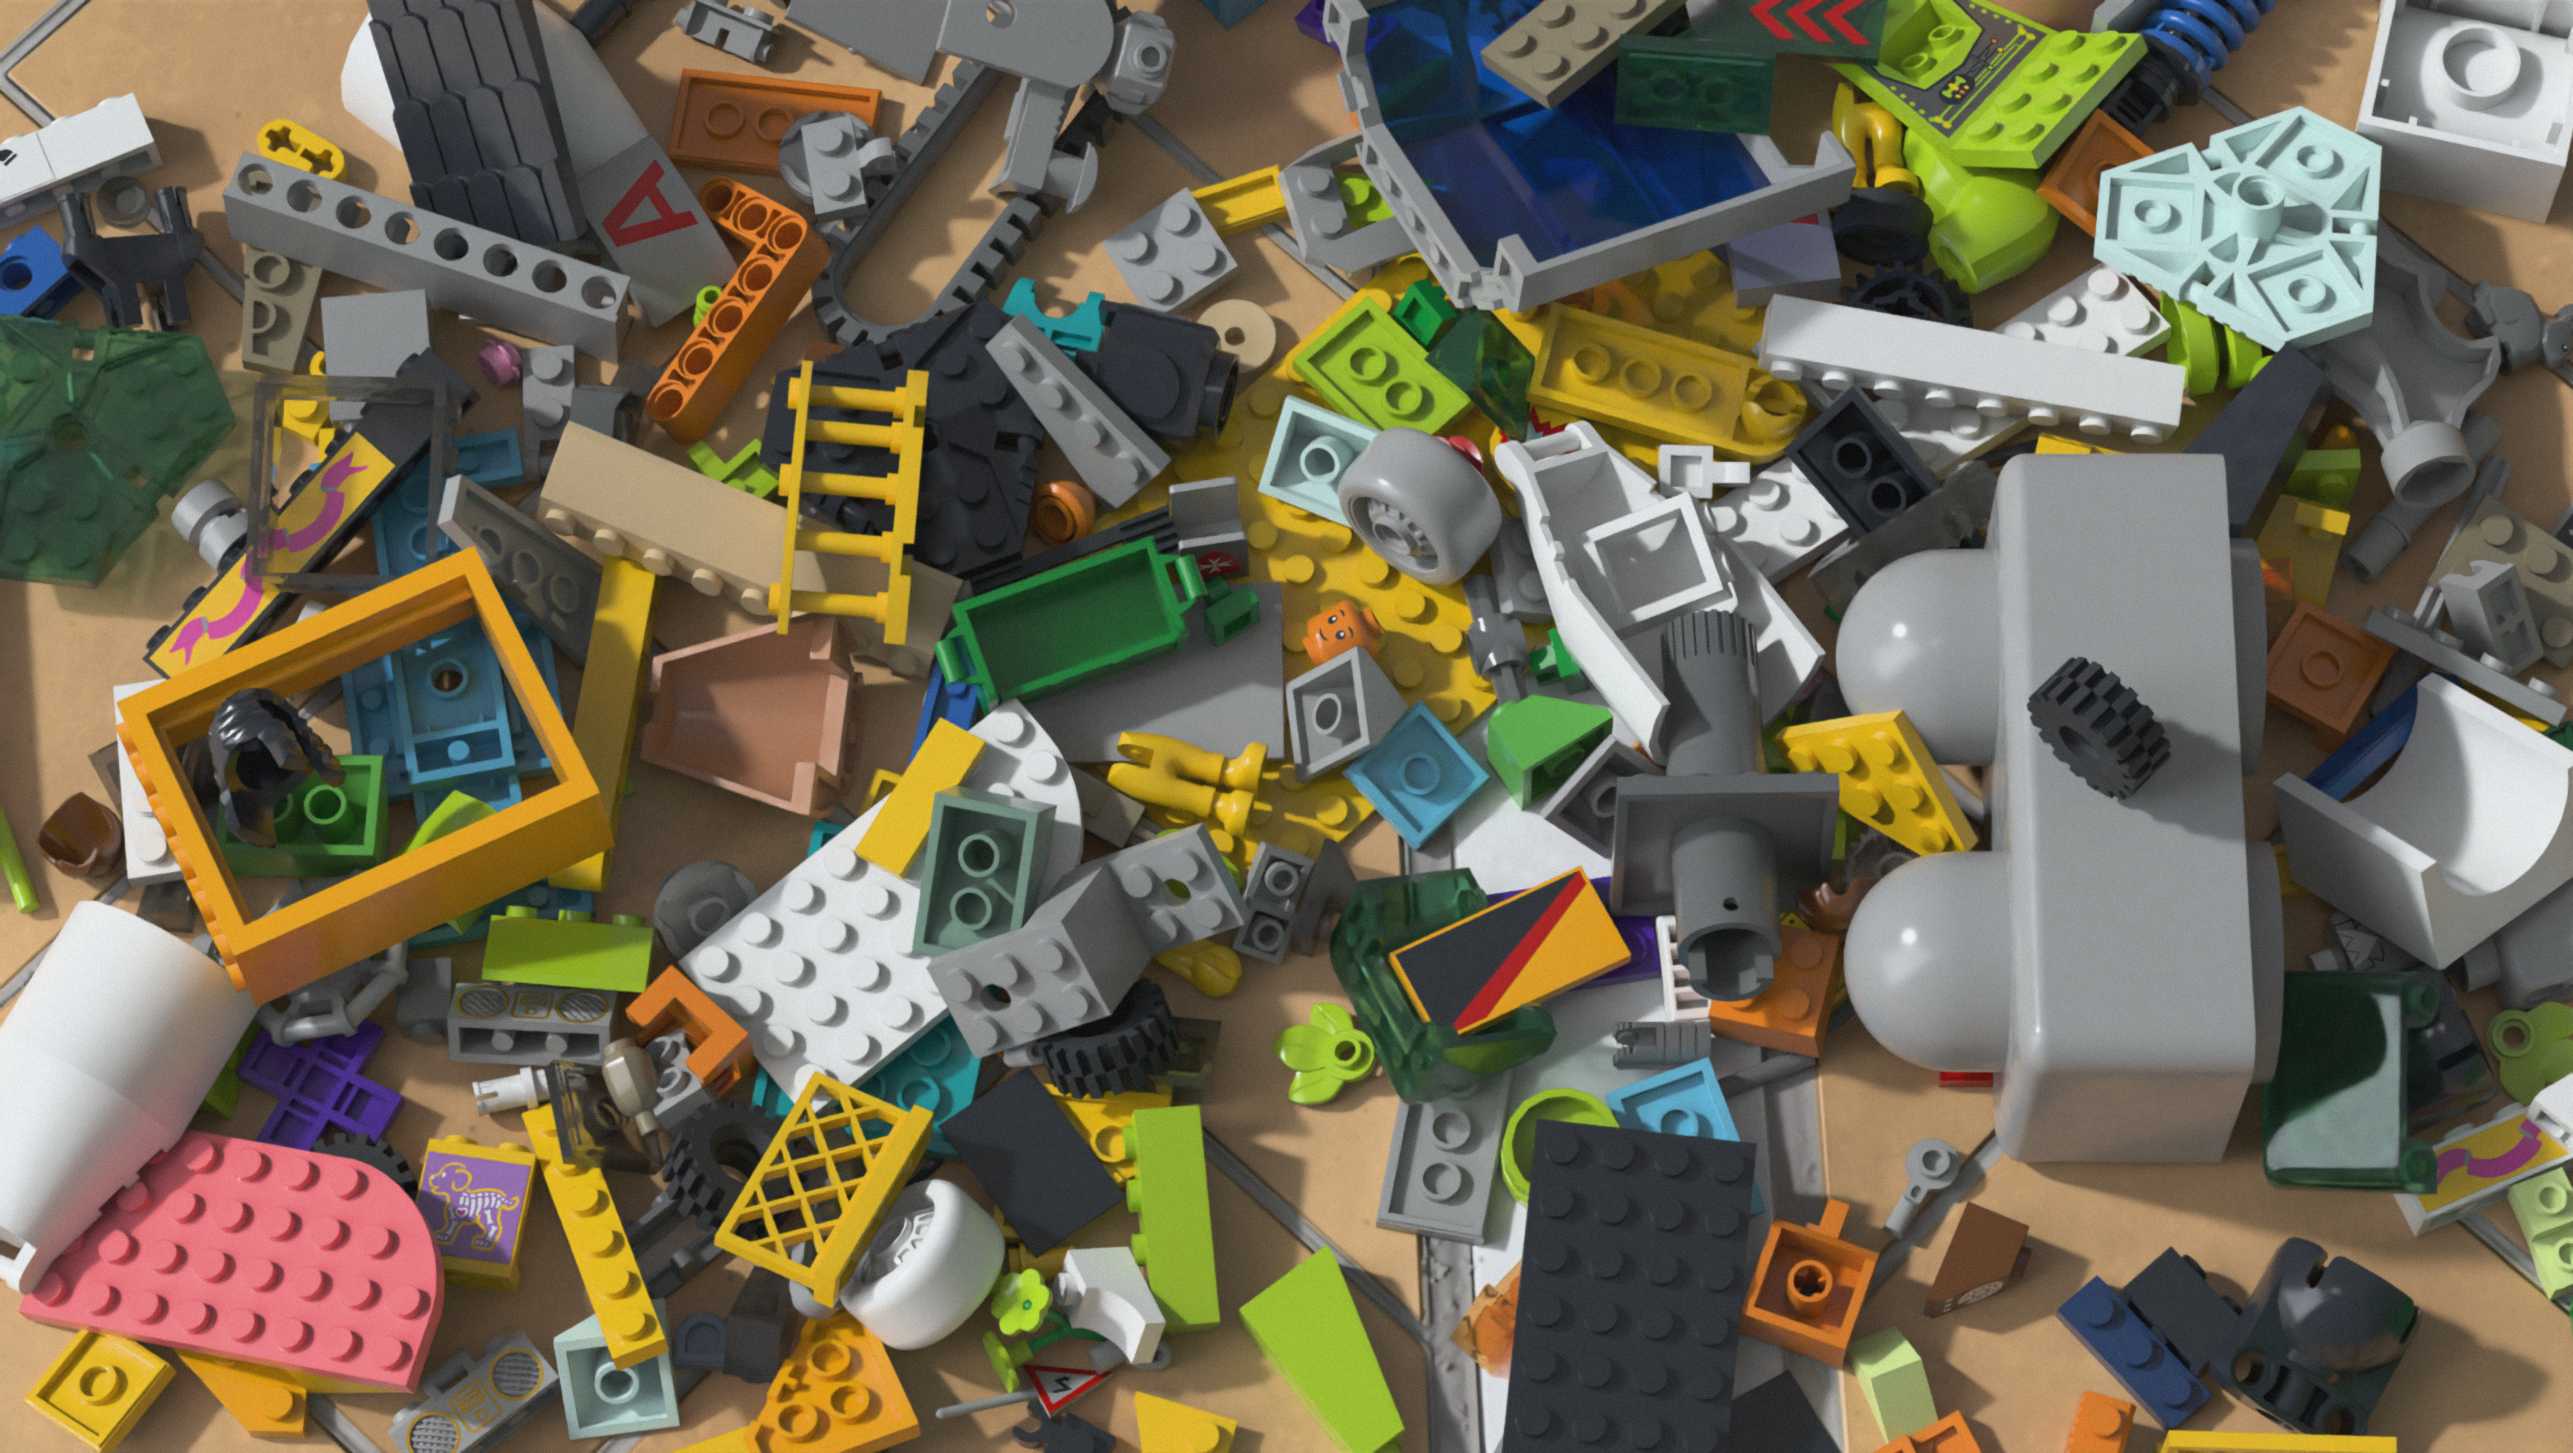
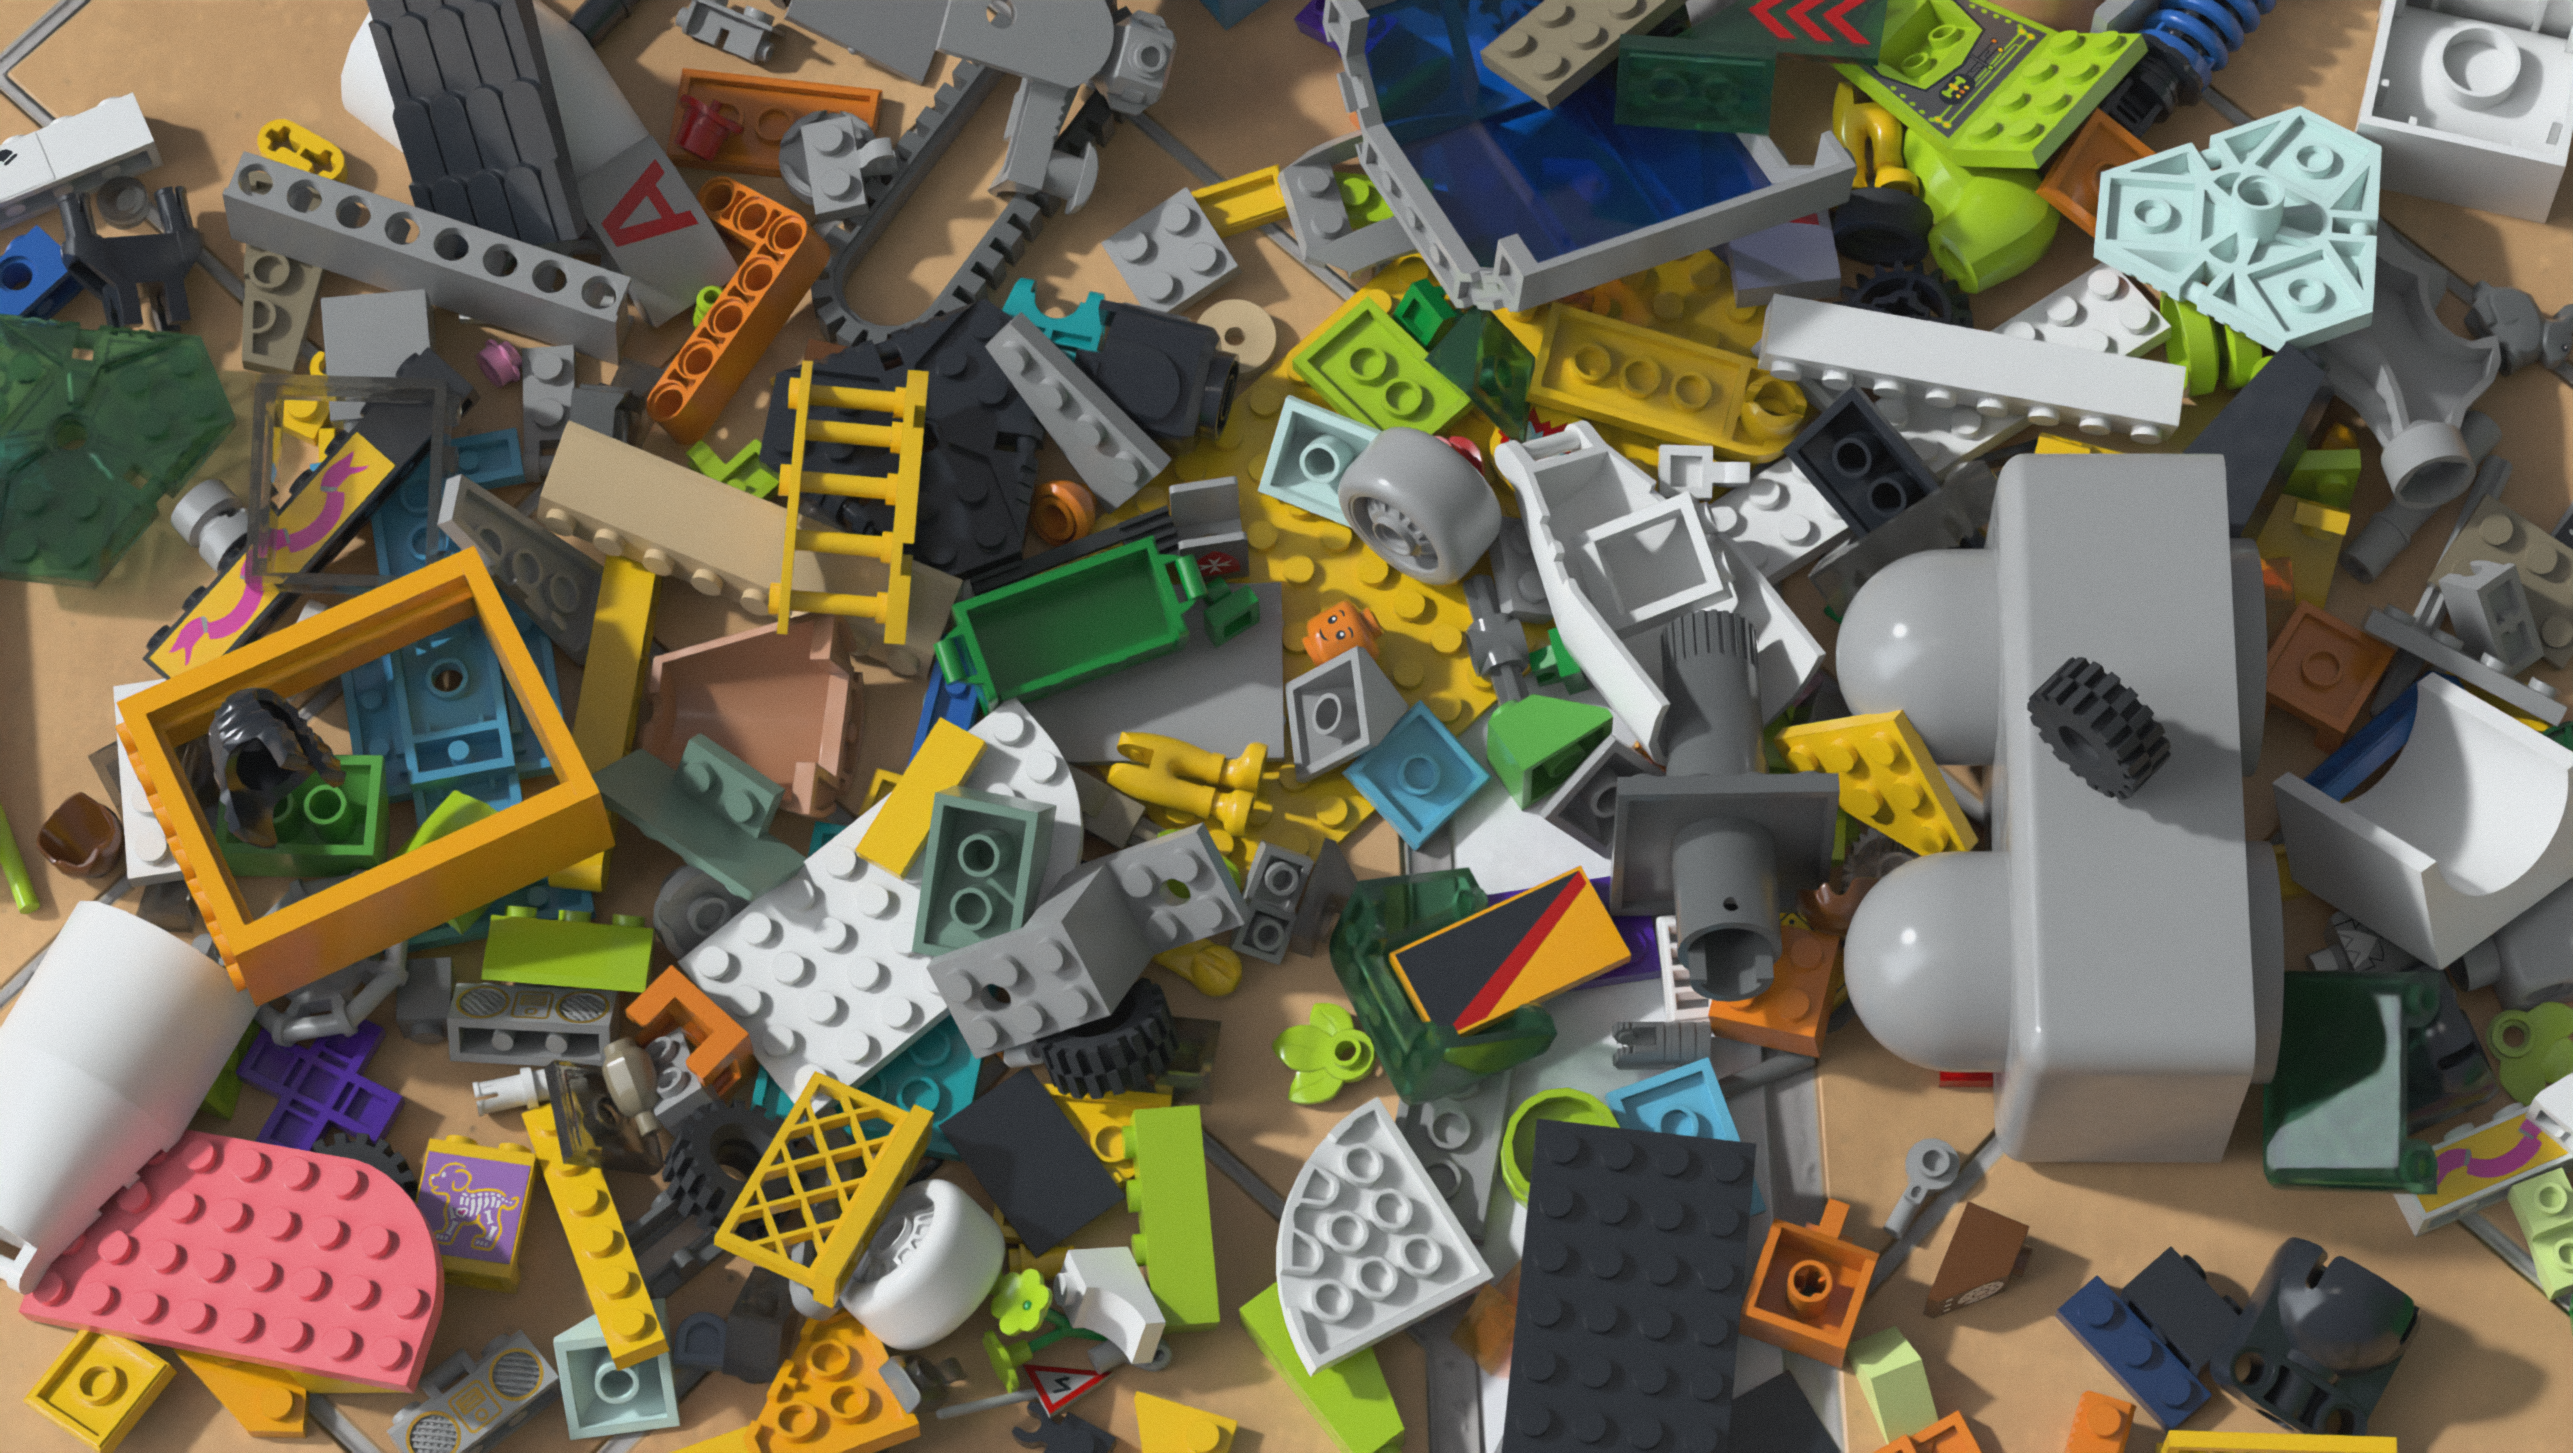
none -> sand green bracket [591,733,807,902]
none -> red piece [673,94,745,163]
none -> clear smoke plate [877,1354,969,1414]
none -> white plate [1276,1096,1494,1377]

